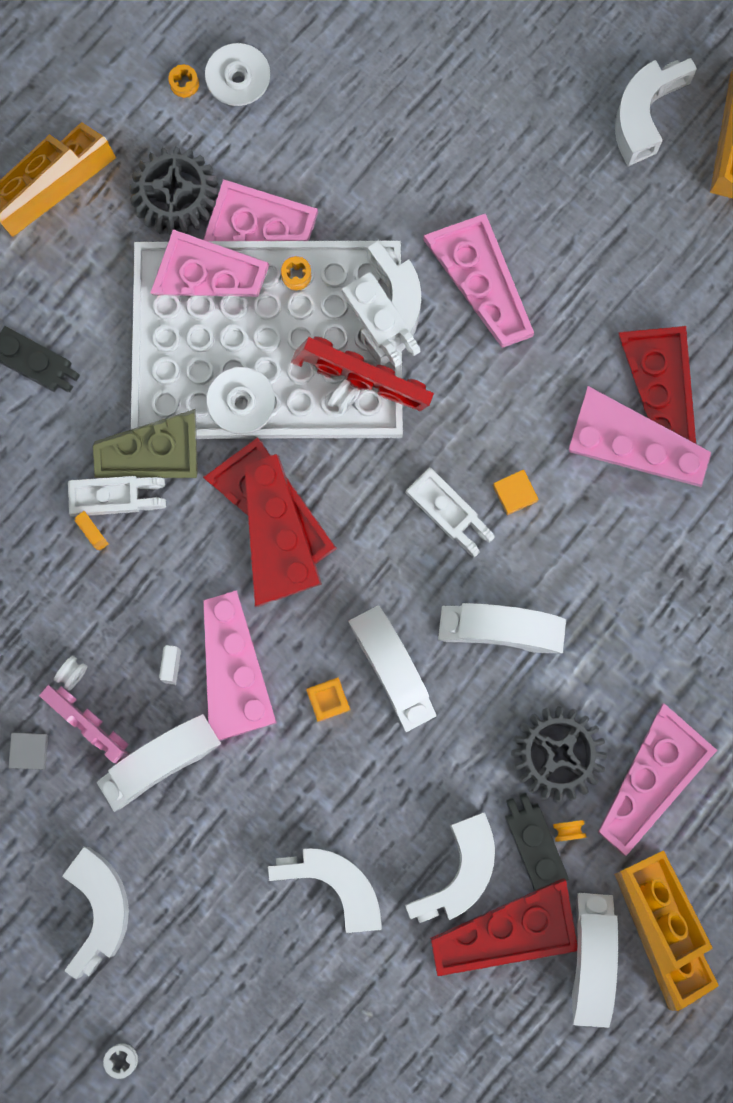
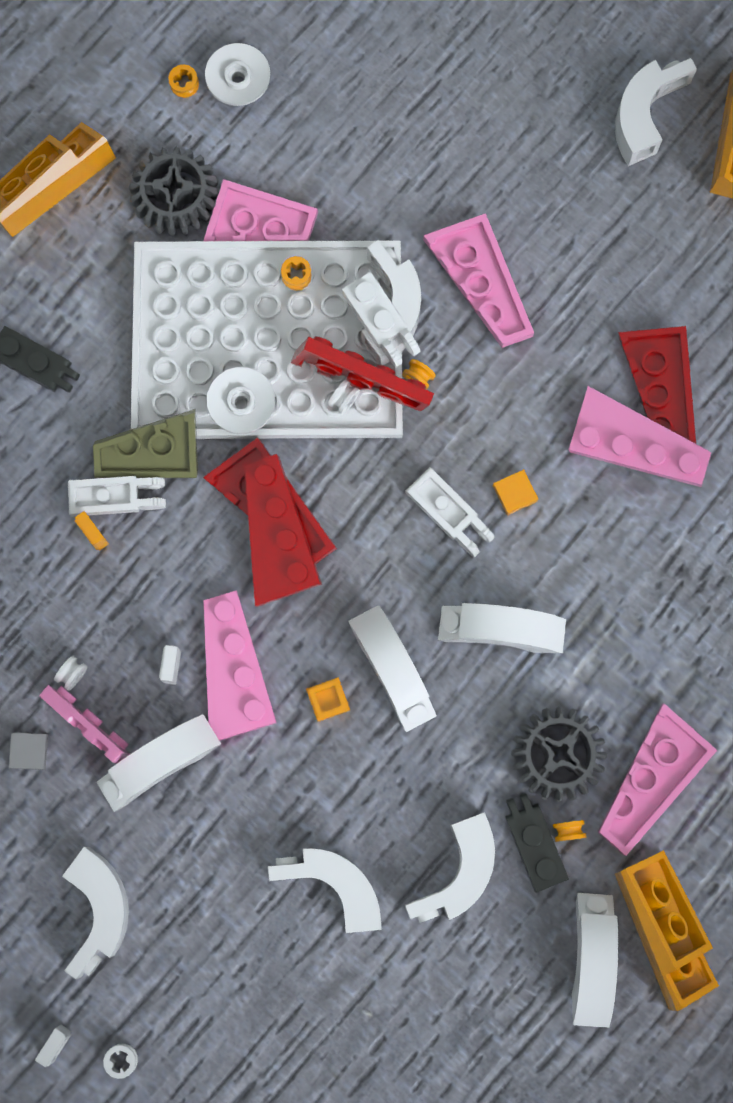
bright pink wing [150,230,269,297] -> none
red wing [430,878,578,976] -> none
none -> white tile [35,1025,72,1067]
none -> light orange bush [402,359,436,390]

